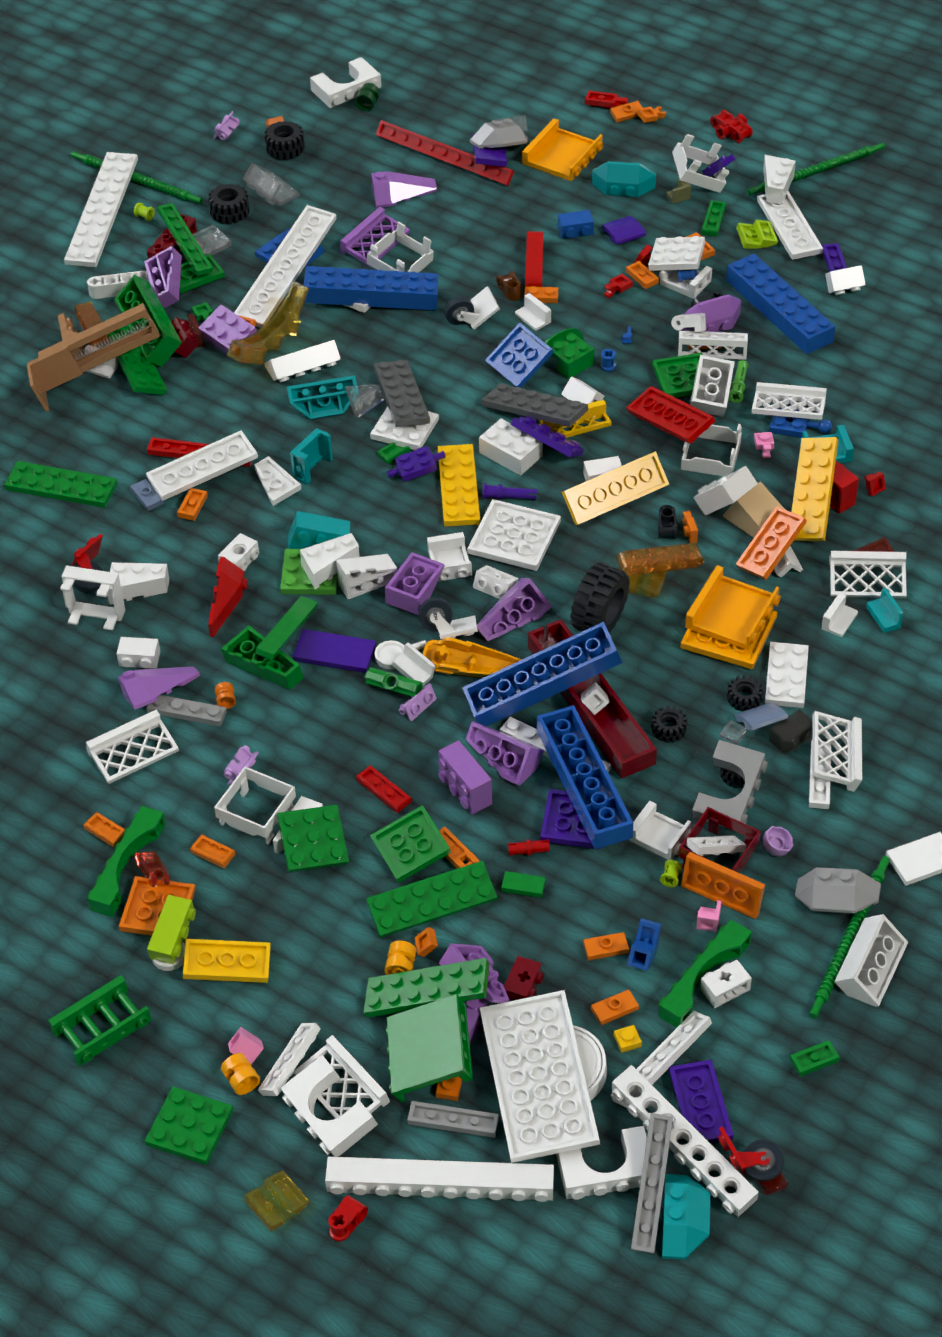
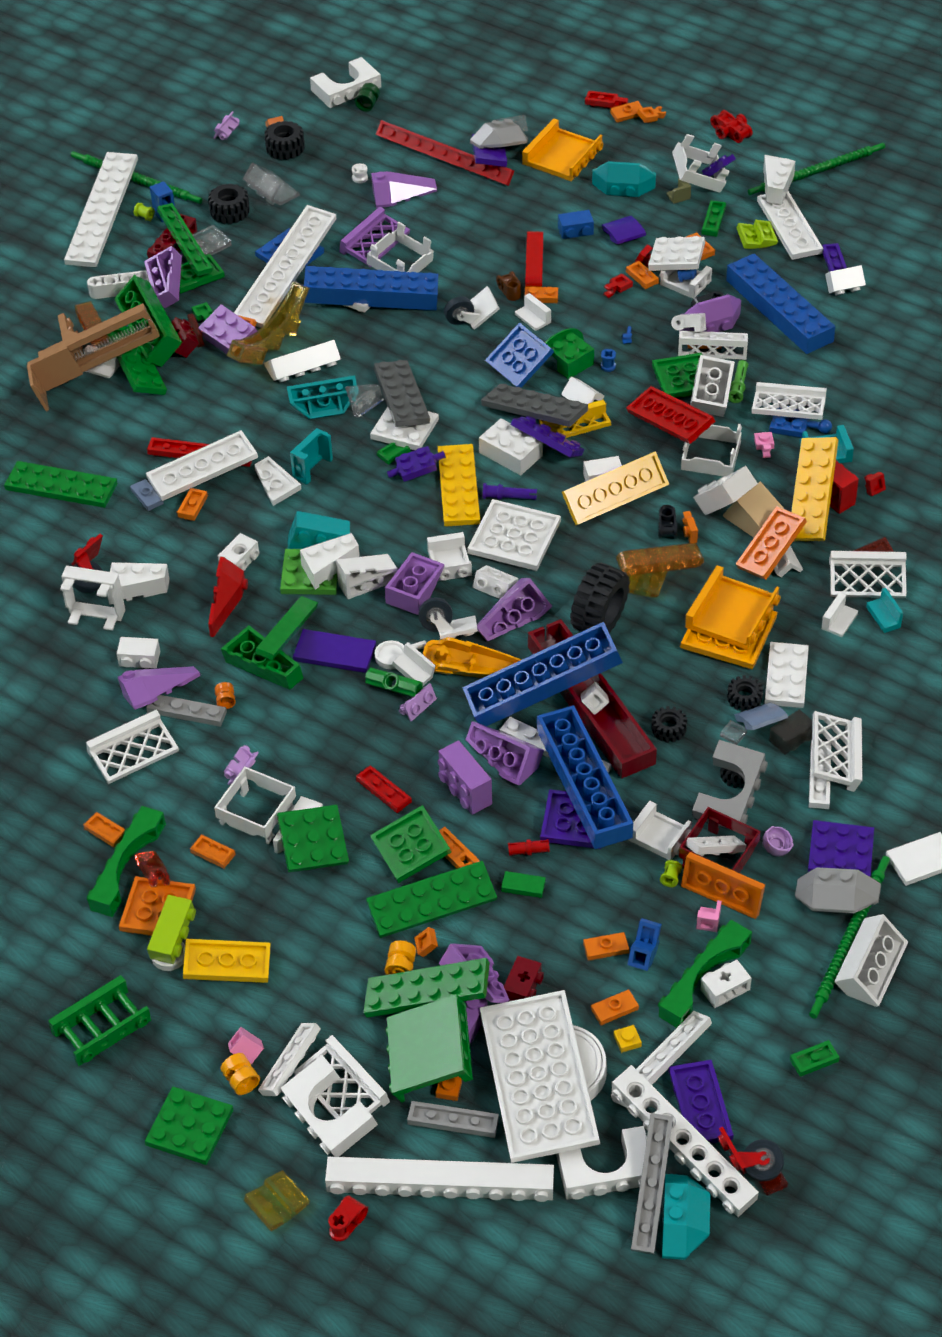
none -> blue brick [150,181,175,222]
none -> white wheel [352,163,368,183]
none -> dark purple plate [808,820,874,877]

